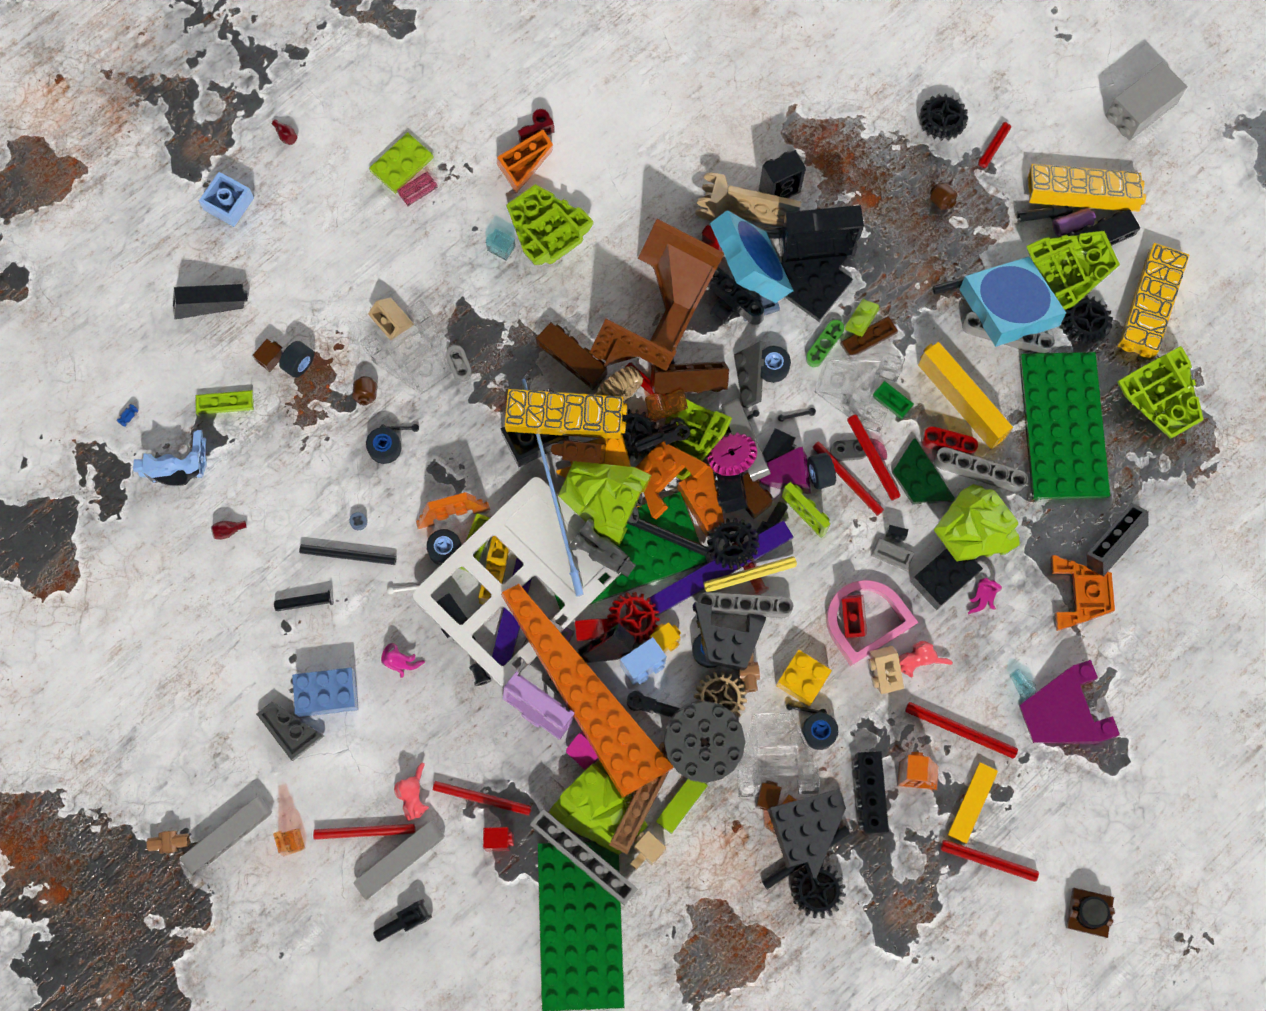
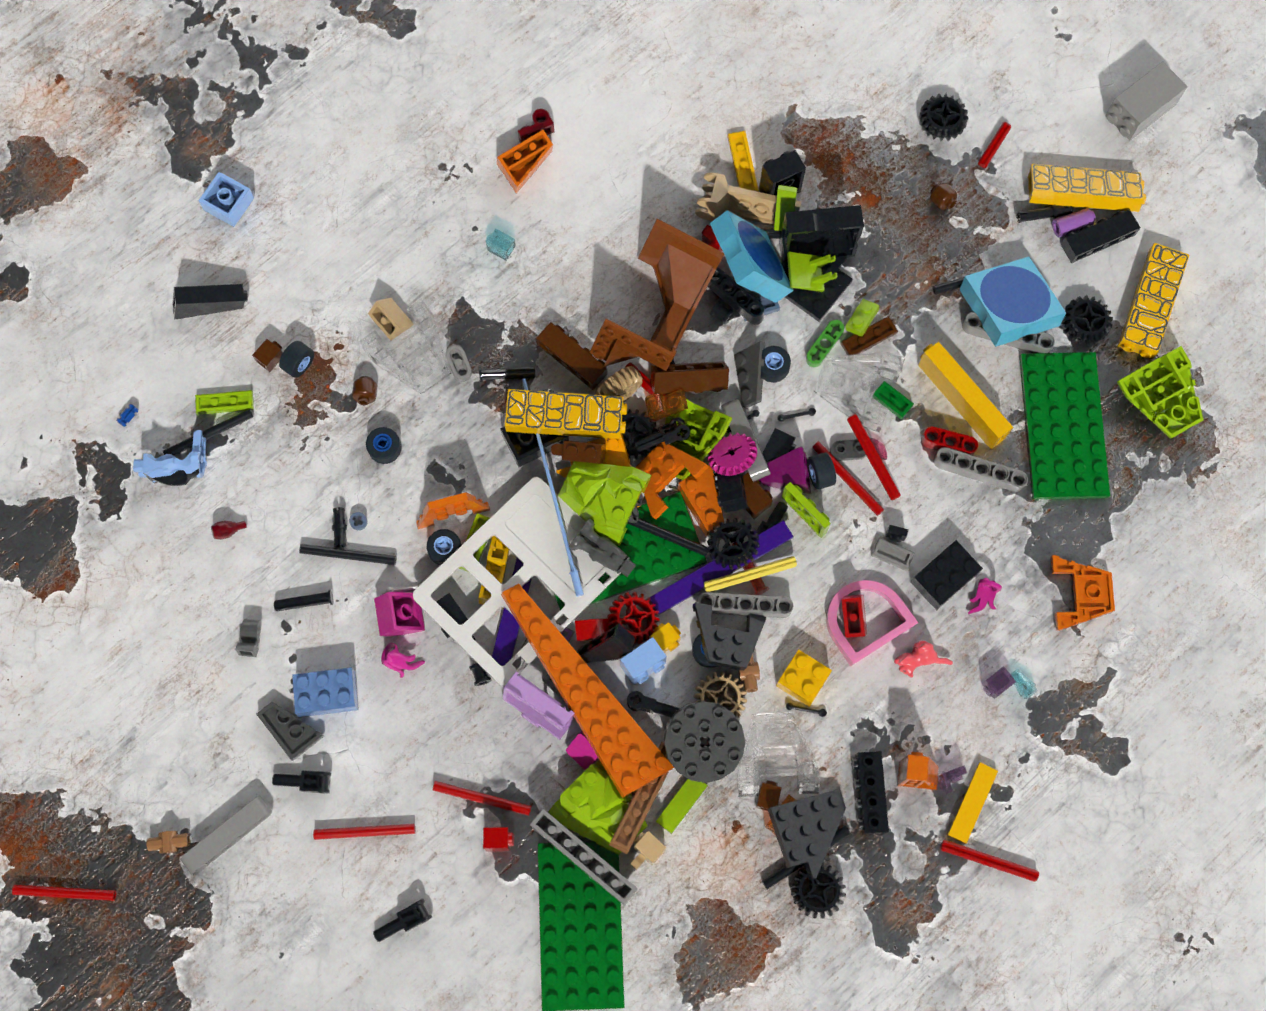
dark red piece [271,119,298,145] -> none
clear orange plate [273,828,305,857] -> none
light grey beam [353,820,445,900] -> none
lime plate [369,132,434,194] -> none
black hinge [380,424,419,432] -> none
coral animal [394,762,429,821] -> none
clear pink tile [397,171,438,206] -> none
lime wedge [506,184,594,265] -> none
black wheel [802,712,838,750] -> none
tan brick [868,646,904,694] -> none
dark green wing [892,438,955,505] -> none
red axle [905,702,1018,759] -> none
lime wedge [933,484,1020,561] -> none
magenta wedge [1019,660,1120,744] -> none
lime wedge [1026,231,1120,310] -> none
piece [1066,888,1115,938] -> none
black brick [1086,503,1149,577] -> none
none -> red piece [12,885,116,901]
none -> black piece [163,409,253,456]
none -> dark grey leg [235,619,261,657]
none -> black connector [272,771,332,794]
none -> black pin [332,507,347,548]
none -> dark pink slope [374,592,425,636]
none -> black axle [479,367,536,382]
none -> yellow tile [727,131,759,192]
none -> lime tile [774,185,797,231]
none -> lime plate [787,252,837,292]
none -> clear purple bracket [938,766,967,794]
none -> clear purple brick [982,666,1016,699]

